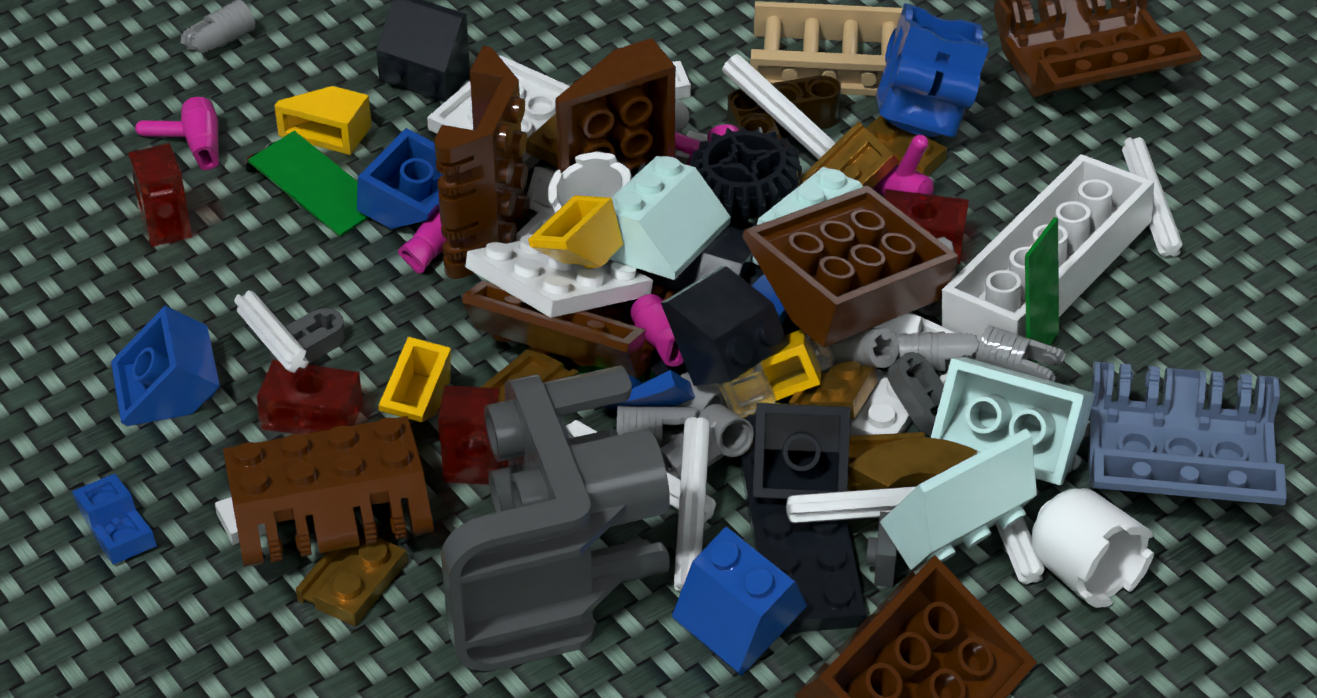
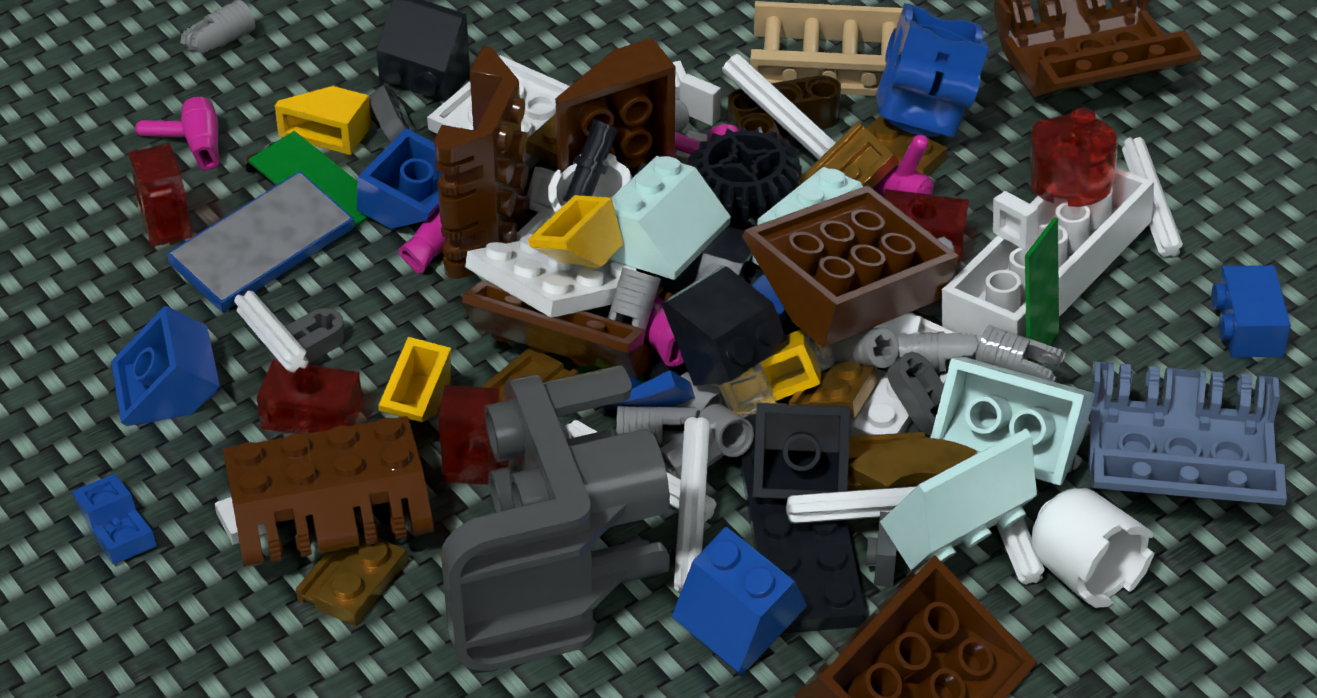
none -> flat silver tile [167,171,354,313]
none -> dark grey beam [369,84,415,142]
none -> black pin [563,119,619,202]
none -> light grey hinge [608,267,661,330]
none -> white tile [679,74,721,126]
none -> white tile [993,191,1038,250]
none -> clear red brick [1030,109,1118,207]
none -> blue brick [1211,265,1291,358]

